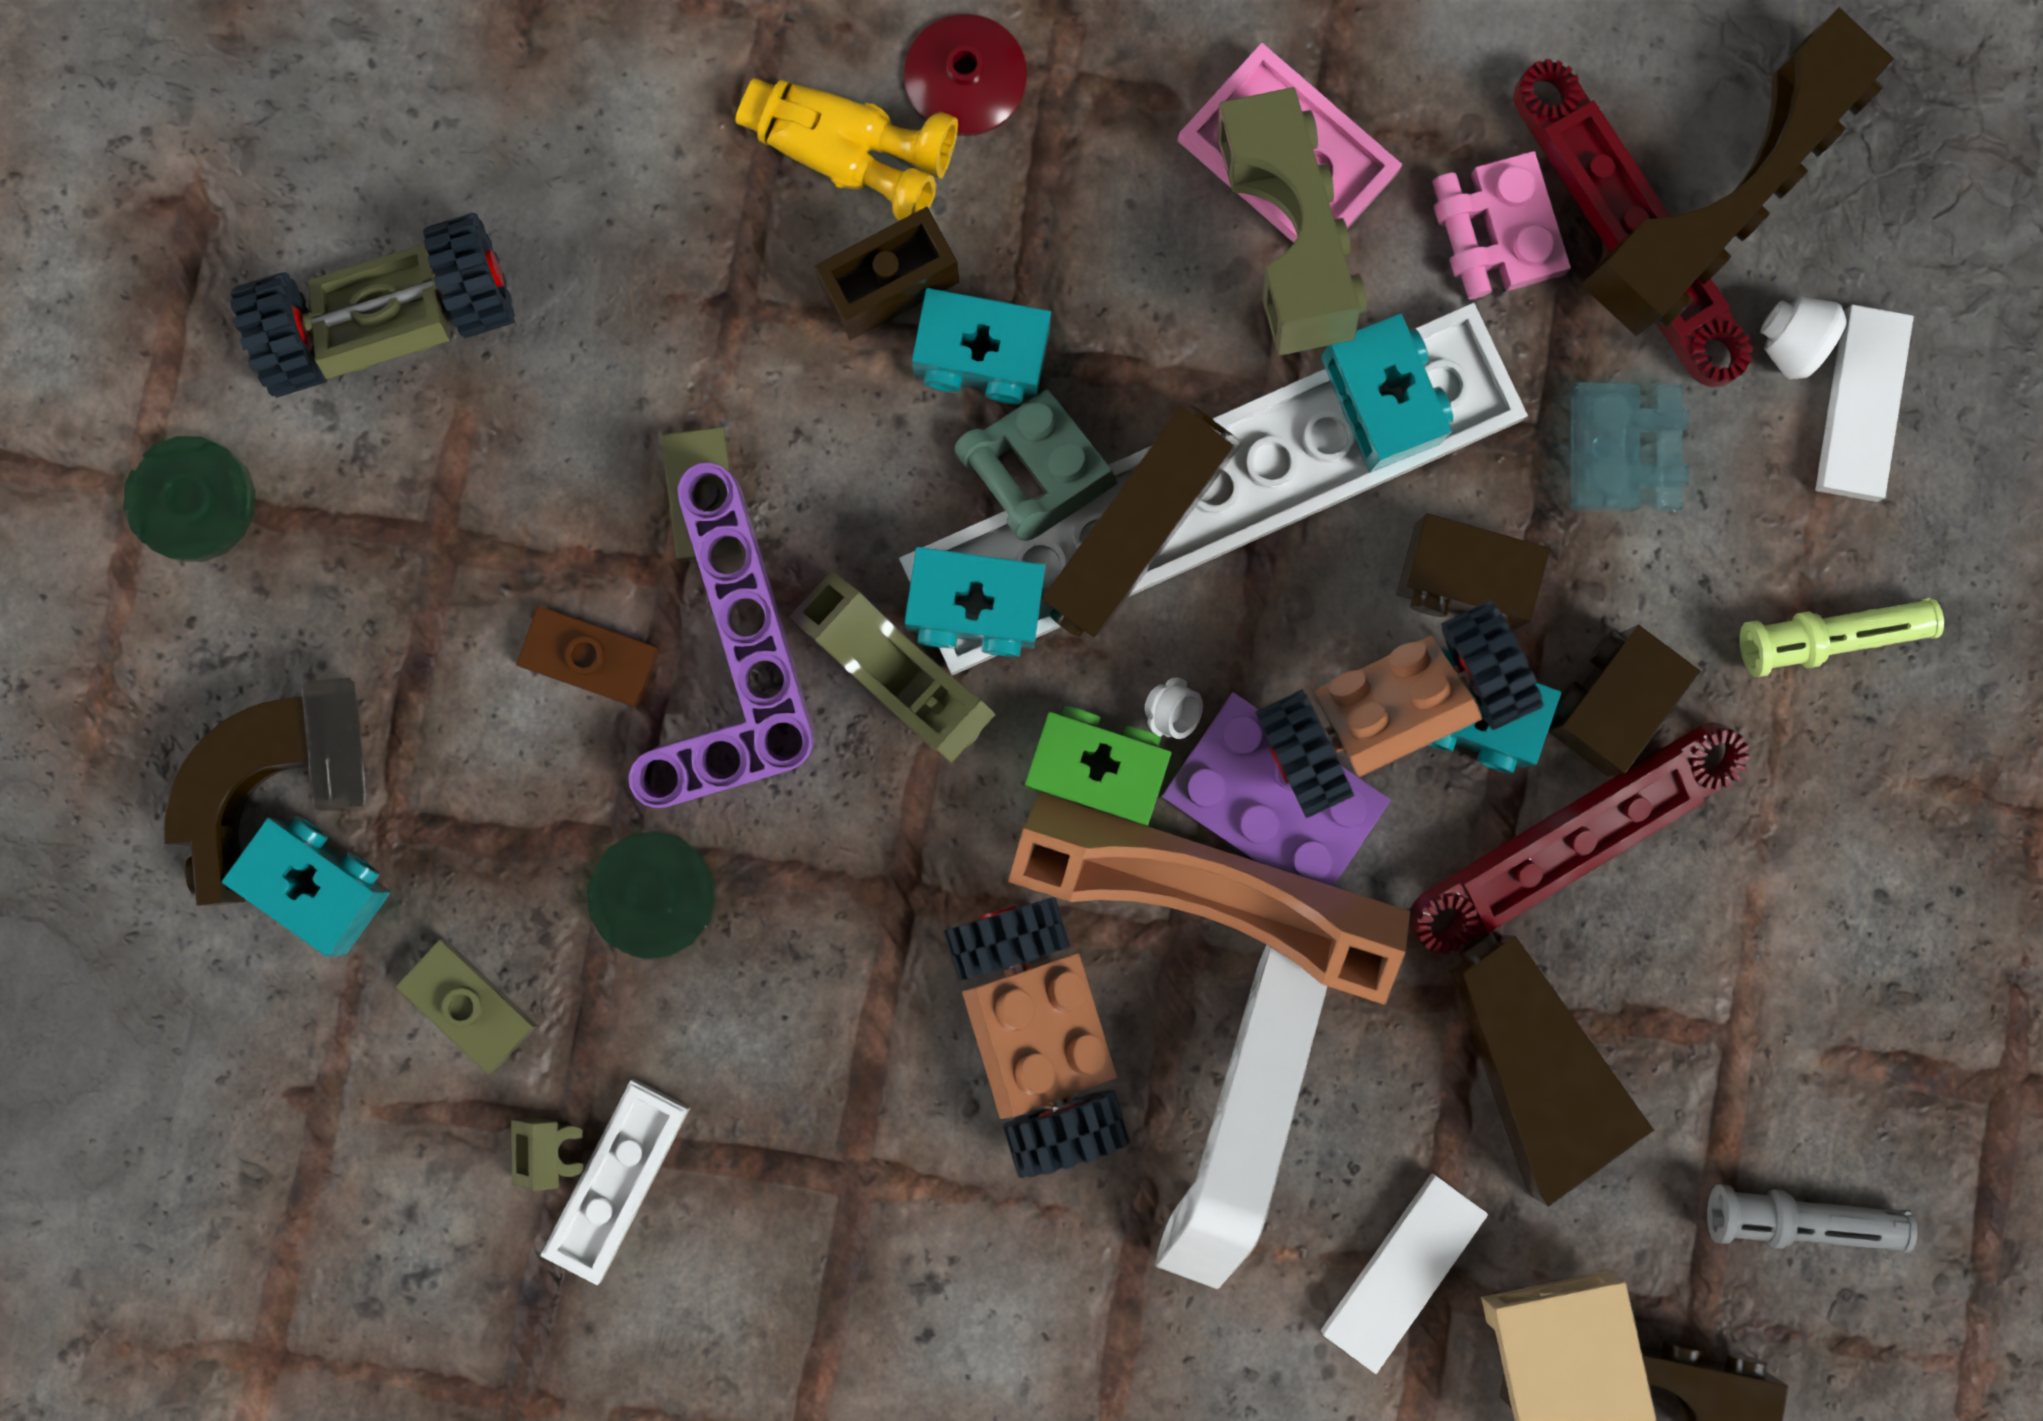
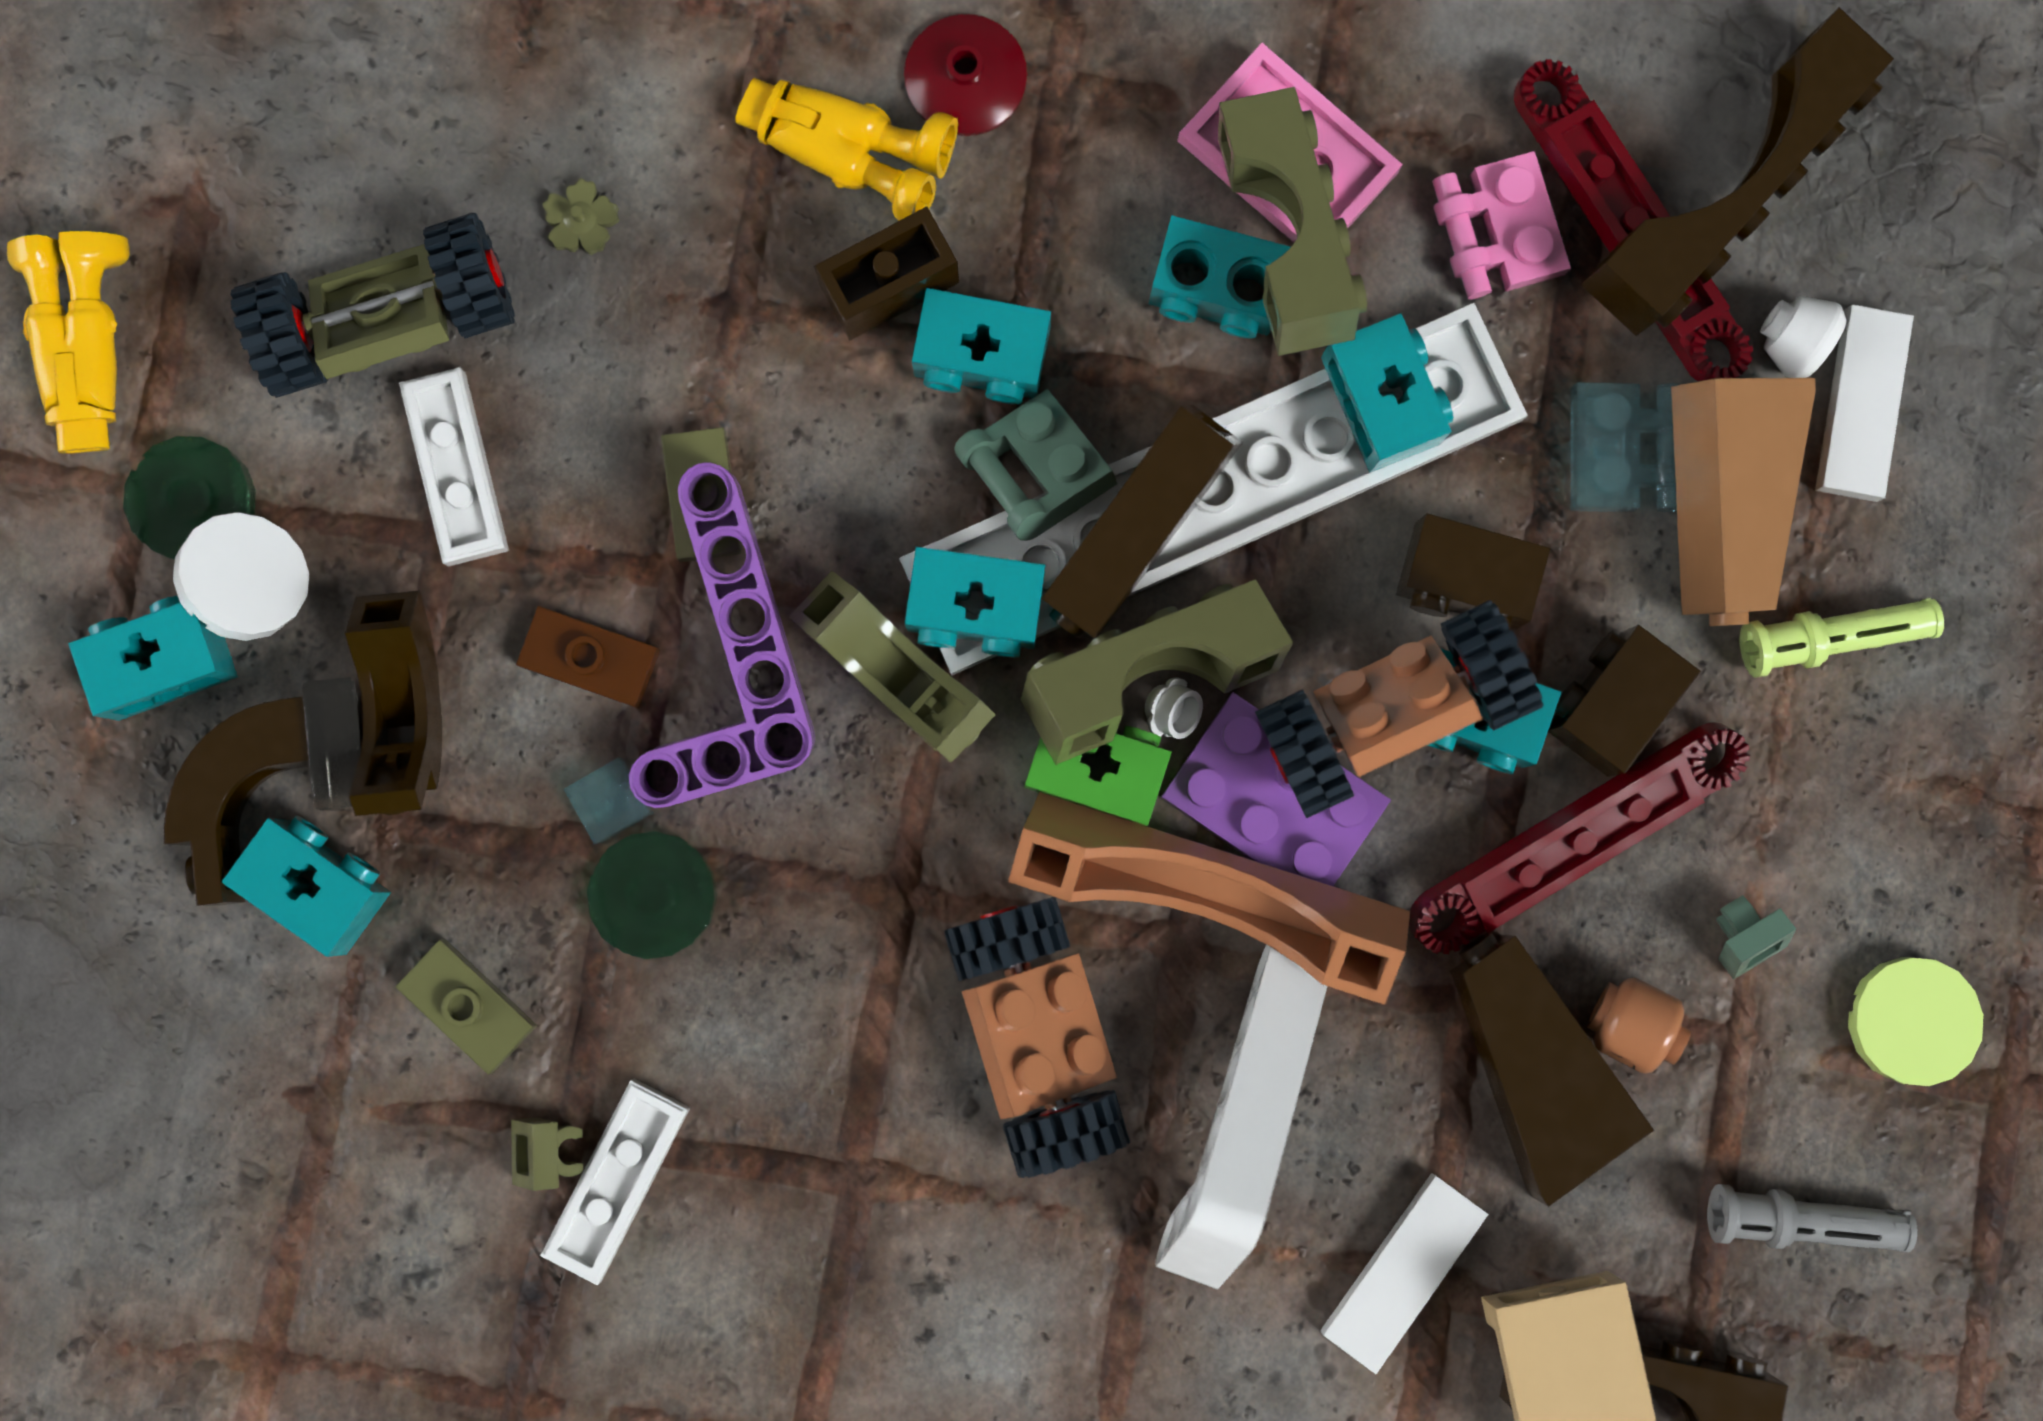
none -> yellow piece [7,231,130,454]
none -> teal brick [68,595,238,721]
none -> white tile [173,512,309,641]
none -> dark brown arch [345,590,442,817]
none -> white tile [399,367,509,567]
none -> olive plant [542,178,619,255]
none -> clear light blue tile [564,757,653,845]
none -> olive arch [1021,579,1293,765]
none -> teal brick [1148,215,1291,339]
none -> nougat head [1586,977,1691,1074]
none -> medium nougat slope [1671,378,1816,626]
none -> sand green tile [1716,895,1797,980]
none -> yellowish green tile [1848,957,1984,1086]

